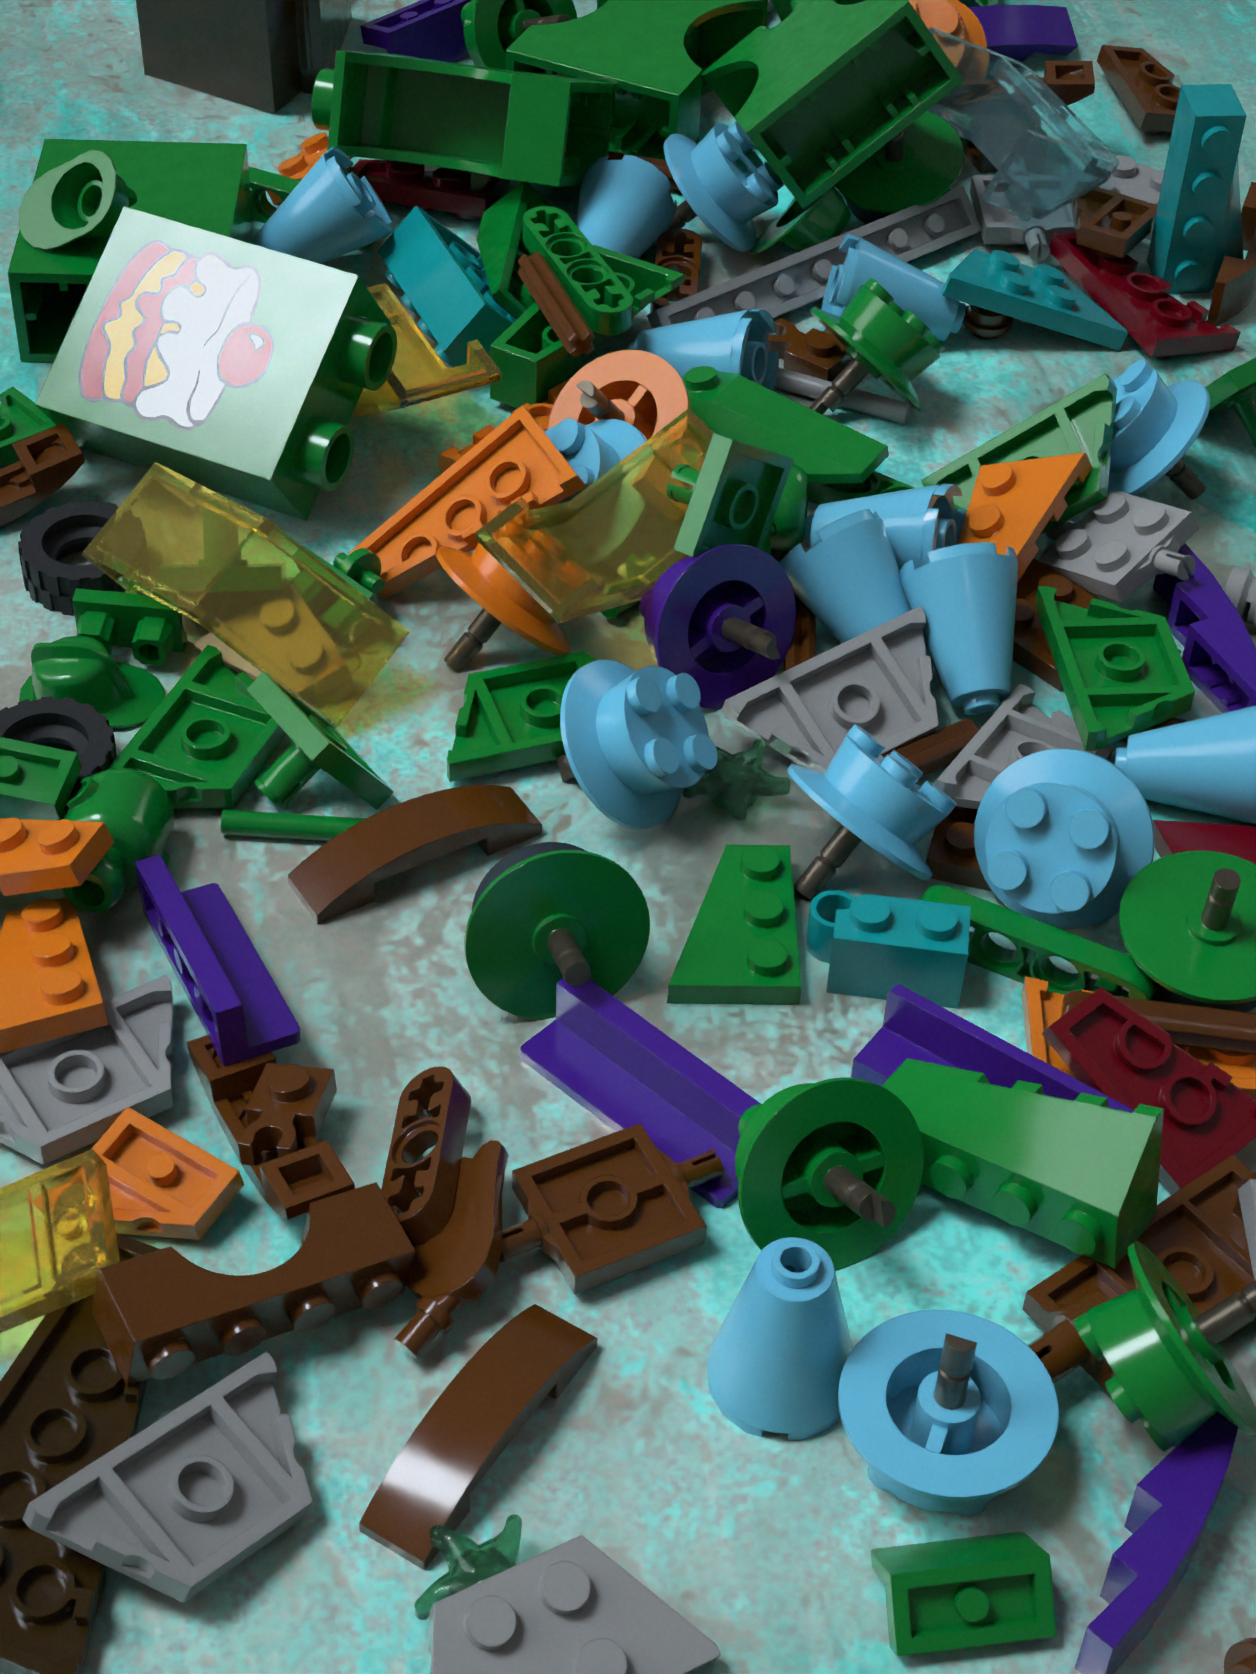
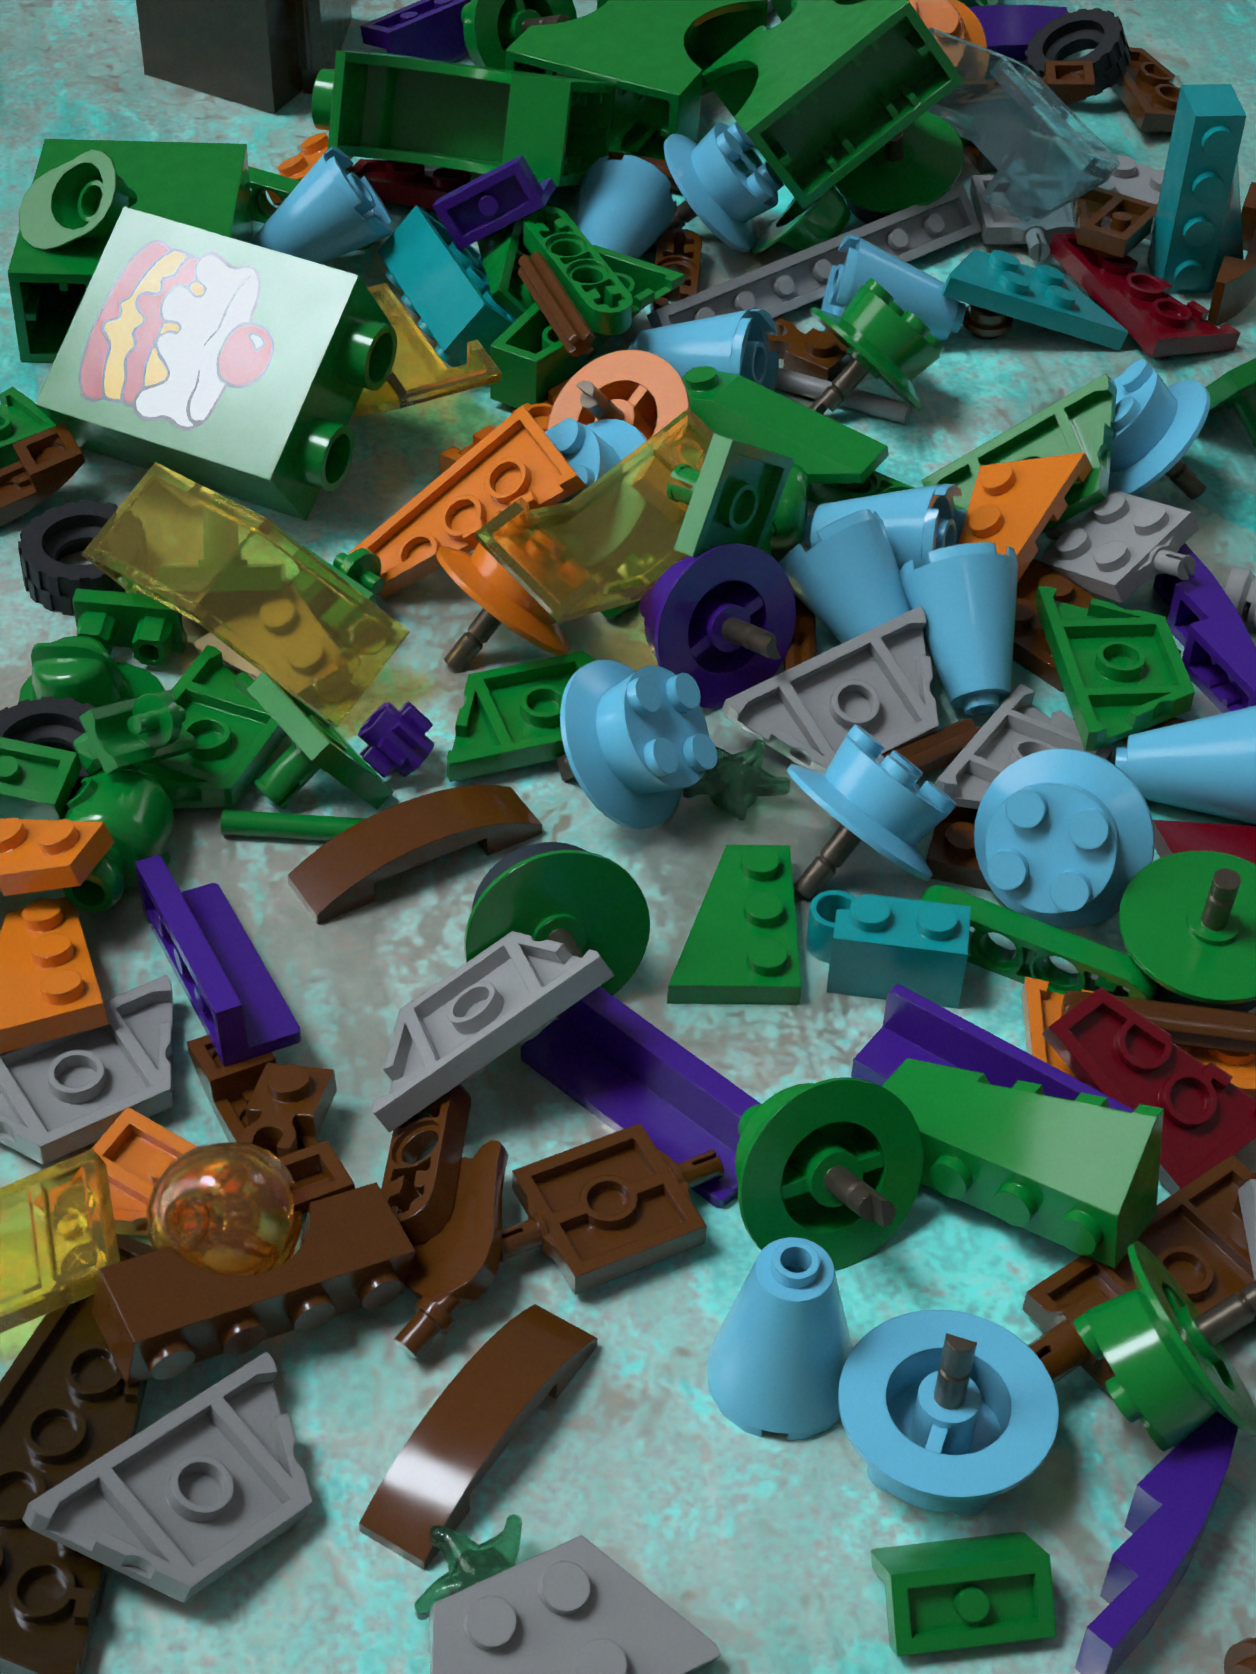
none -> green hips [74,690,198,775]
none -> clear orange cylinder [146,1142,302,1276]
none -> dark purple gear [358,701,435,778]
none -> light grey wing [372,931,614,1133]
none -> dark purple panel [432,155,556,250]
none -> black tyre [1025,8,1131,101]

